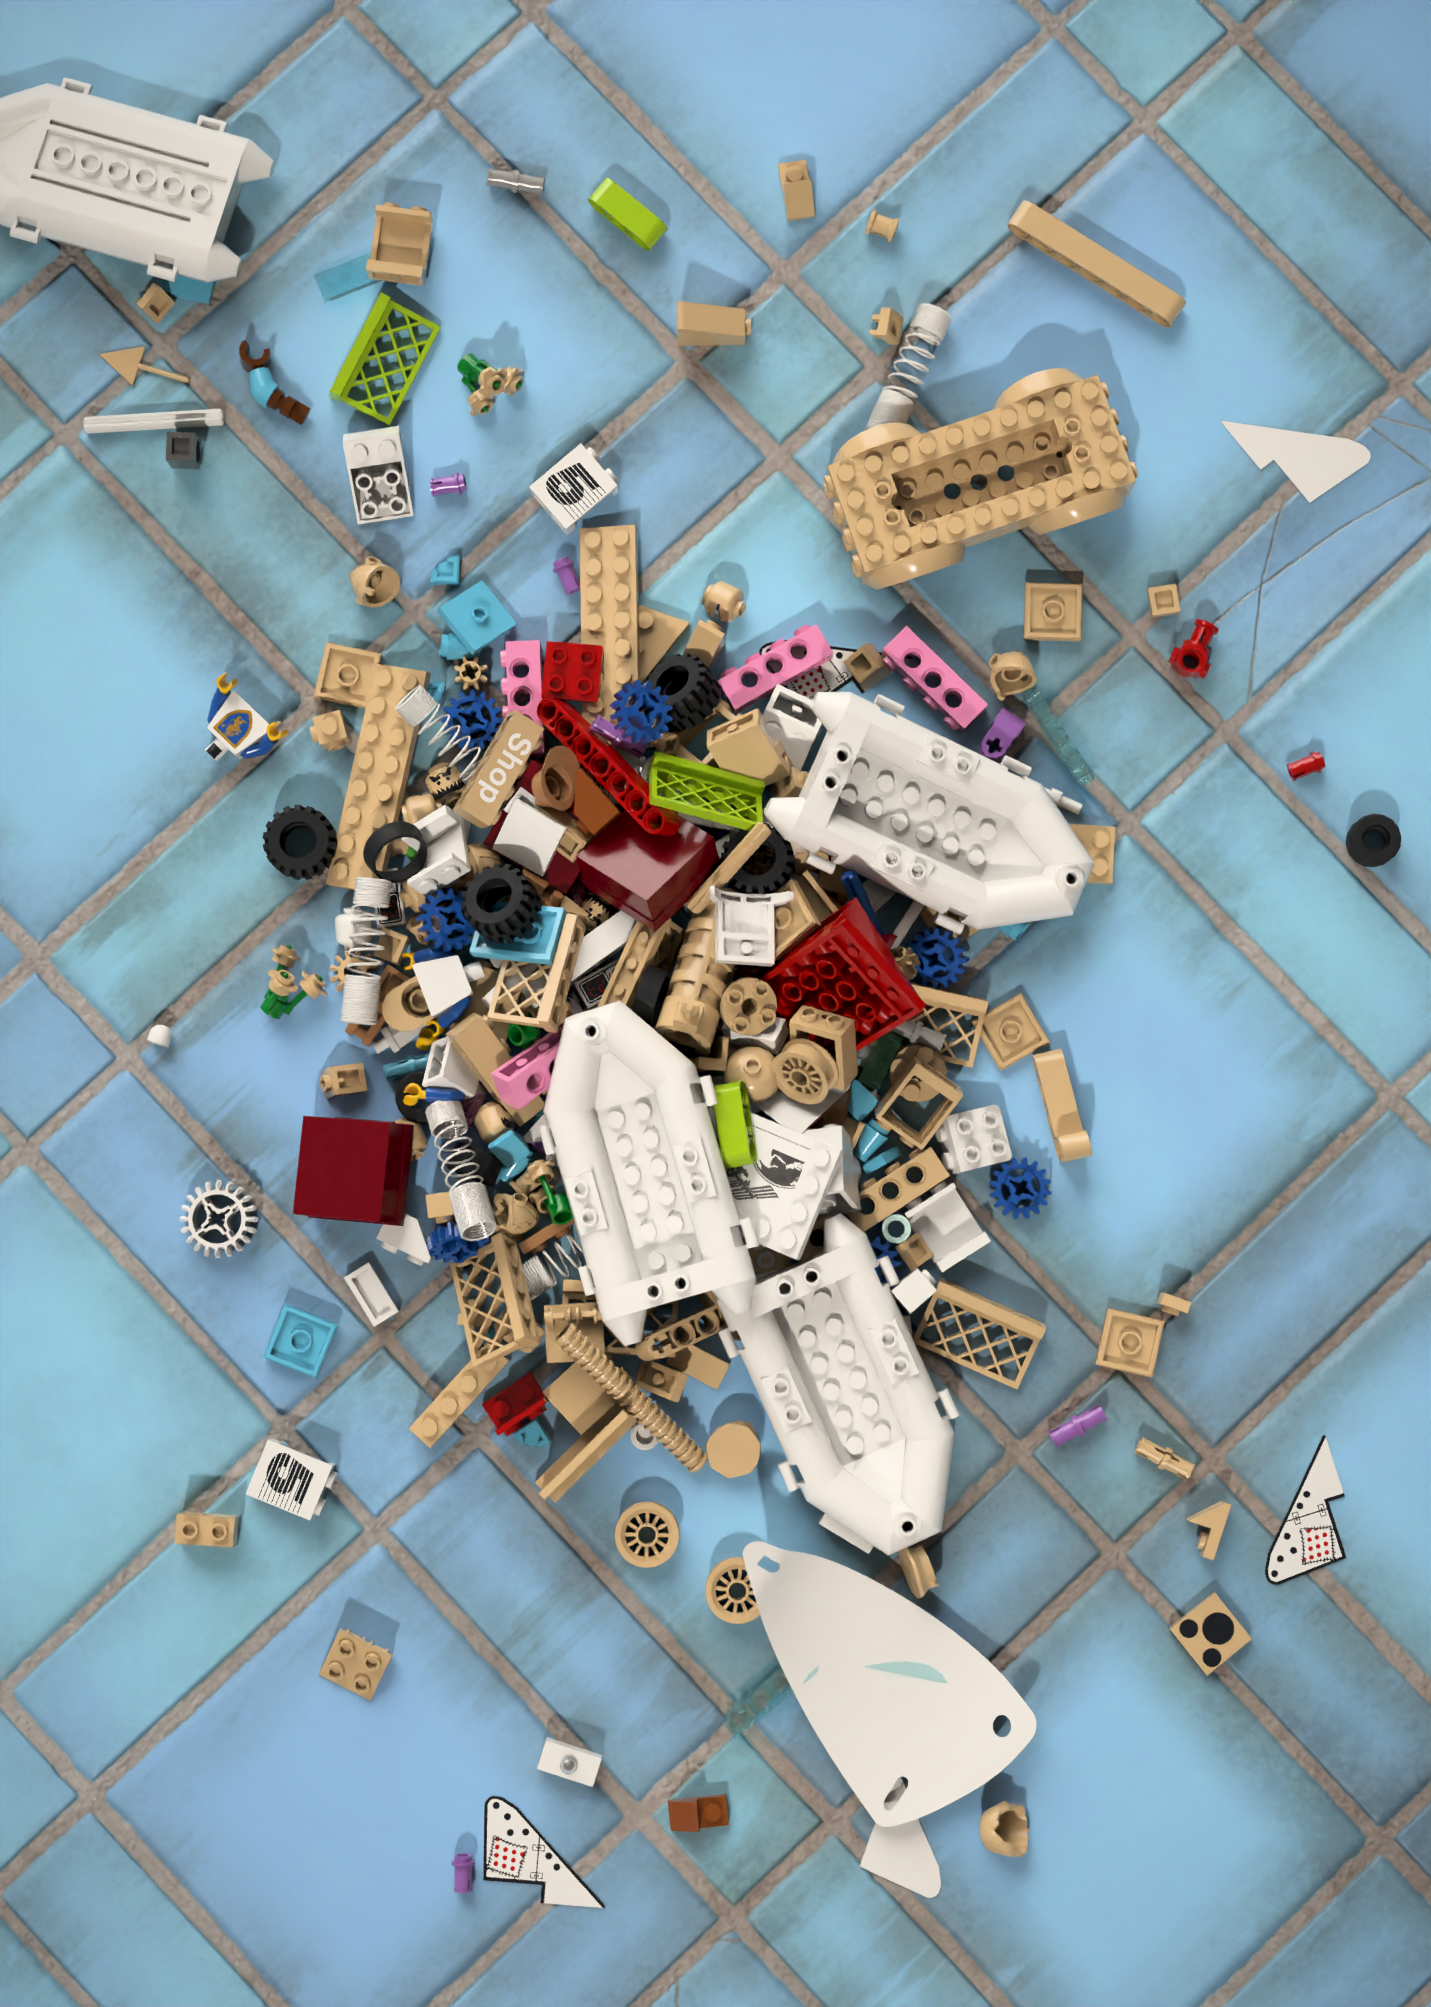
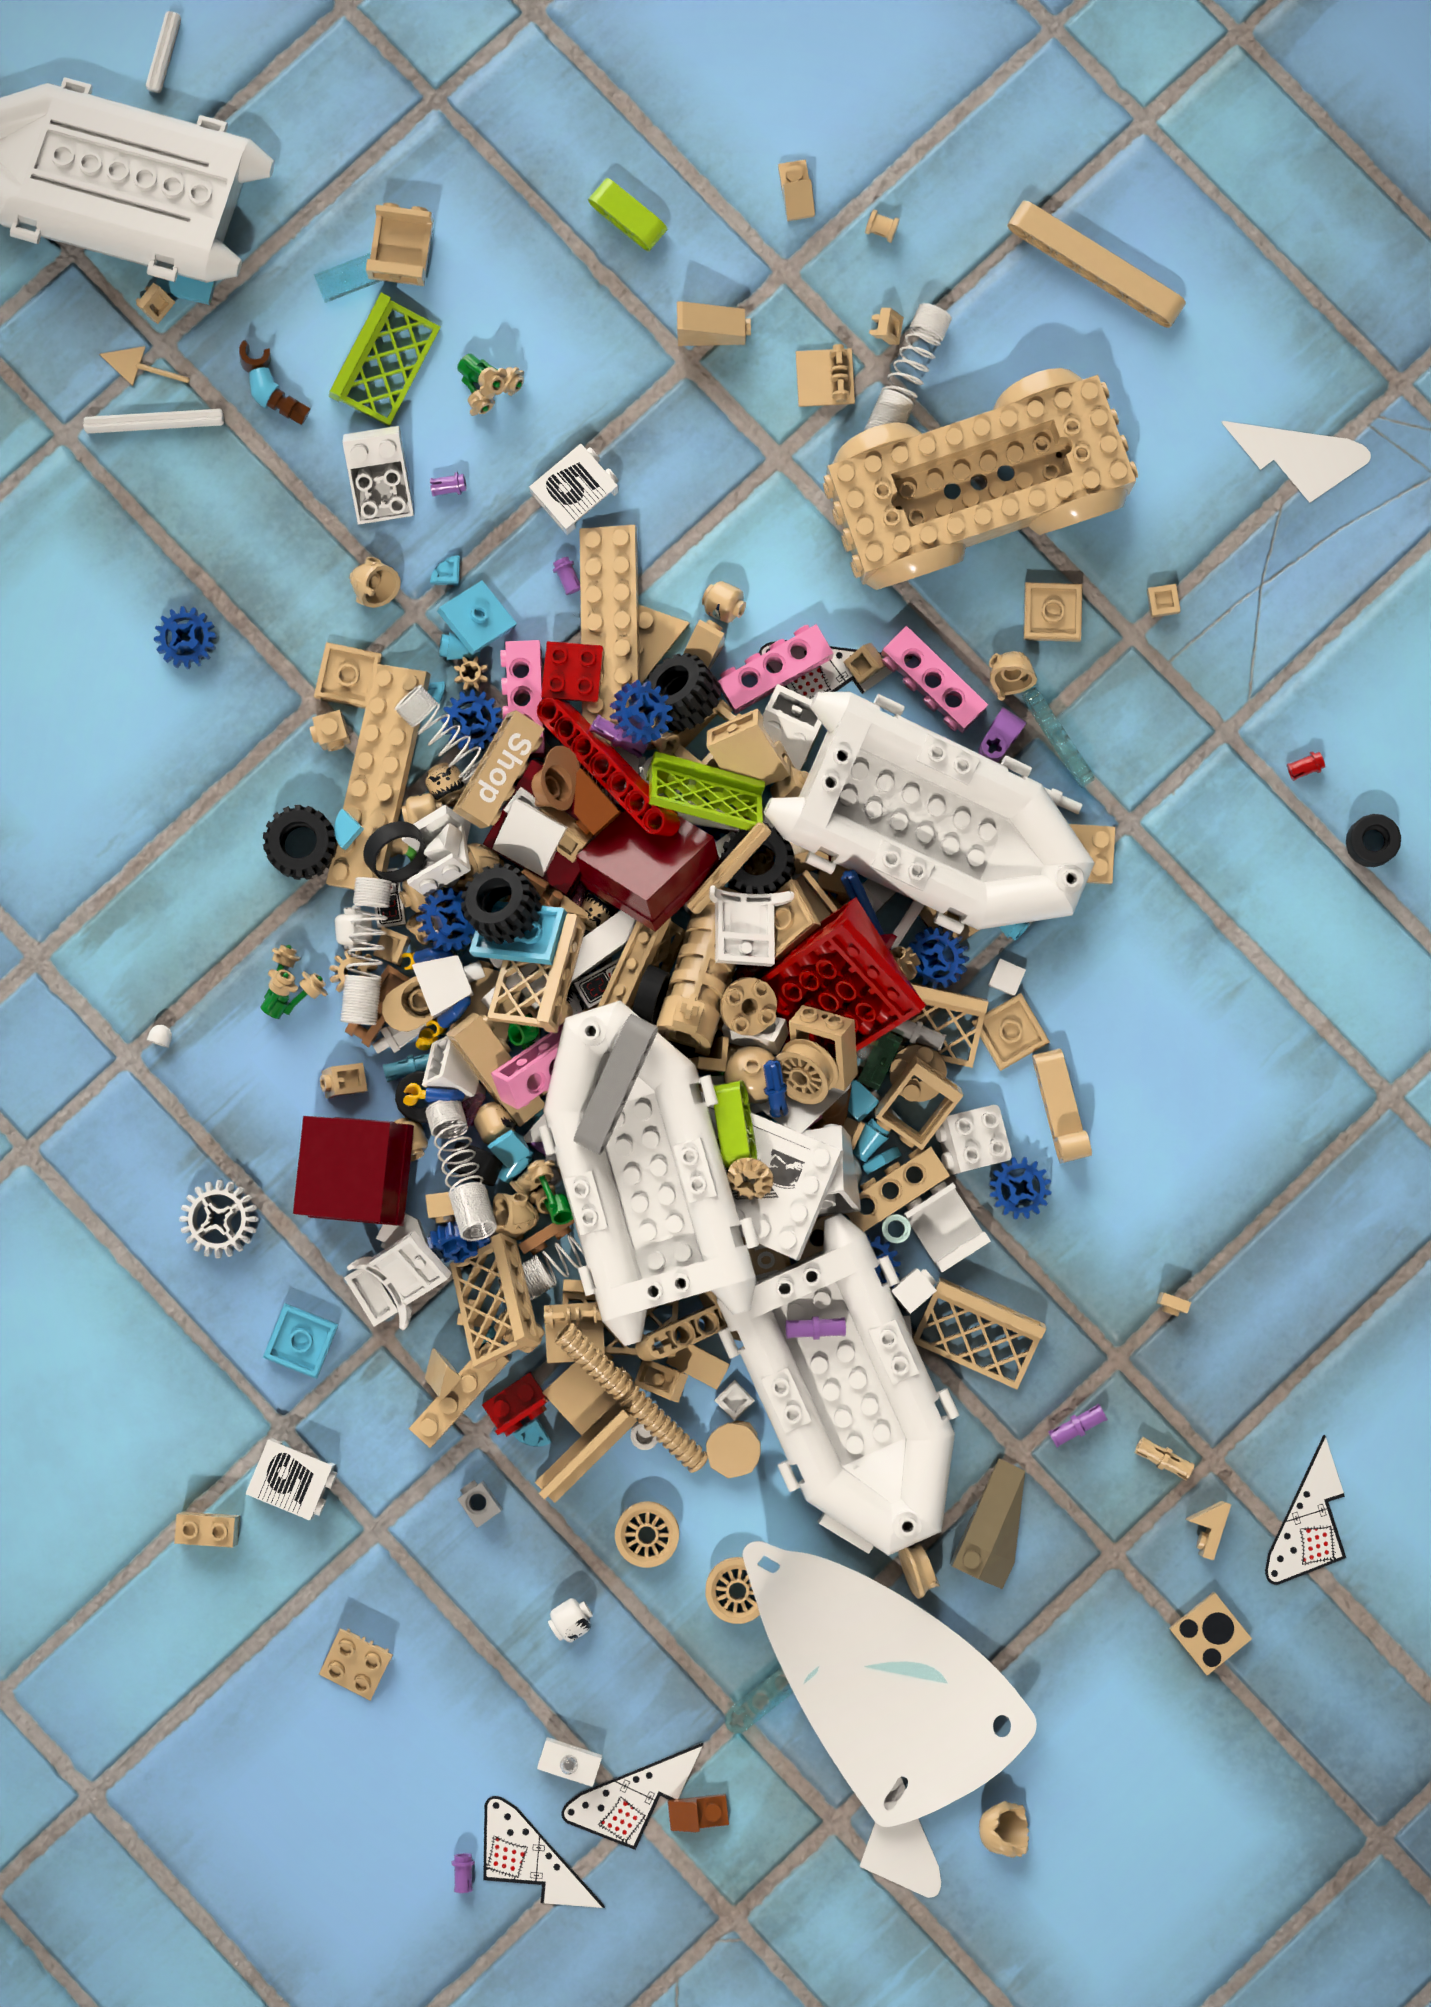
dark grey brick [166,432,201,469] -> none
torso [205,672,288,761] -> none
light grey pin [487,168,545,195] -> none
tan plate [895,1232,934,1271] -> none
tan tile [1095,1308,1165,1378] -> none
red connector [1168,619,1219,679] -> none
none -> white axle [146,11,181,93]
none -> blue gear [154,606,217,669]
none -> medium azure tile [334,809,364,850]
none -> white piece [347,1231,452,1330]
none -> white slope [424,824,462,862]
none -> tan slope [425,1348,462,1400]
none -> light grey brick [457,1480,503,1528]
none -> white head [548,1598,593,1642]
none -> white sticker [561,1743,703,1850]
none -> light grey beam [573,1014,658,1155]
none -> white tile [714,1380,755,1421]
none -> tan gear [727,1158,774,1201]
none -> blue axle [763,1060,789,1117]
none -> medium lavender pin [785,1316,846,1340]
none -> tan hinge [796,344,855,407]
none -> dark tan wedge [949,1458,1025,1589]
none -> white tile [988,959,1026,997]

